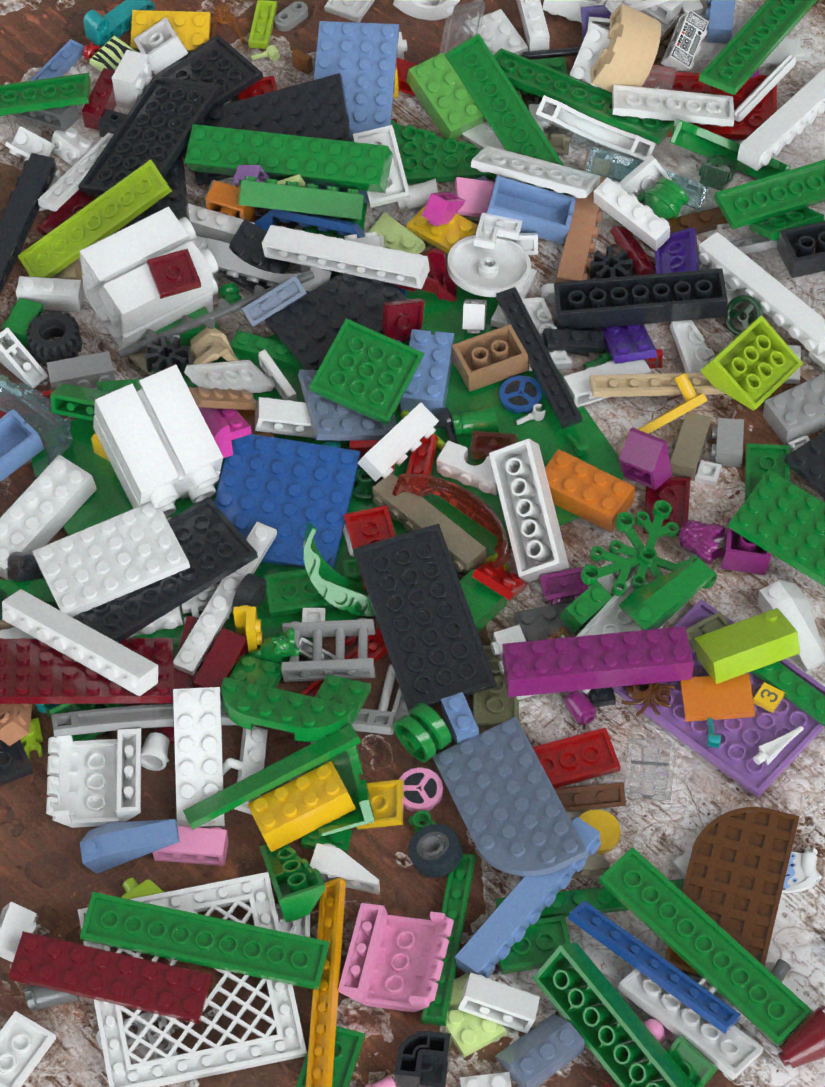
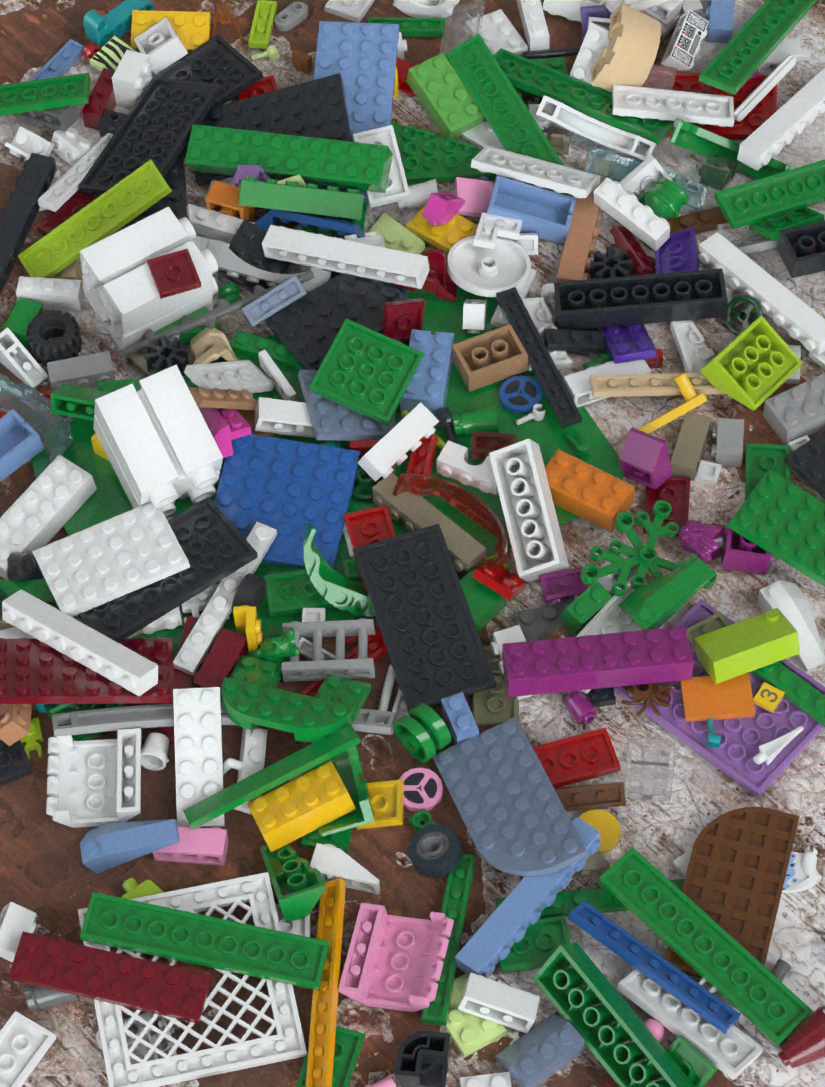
none -> green tile [368,17,446,37]

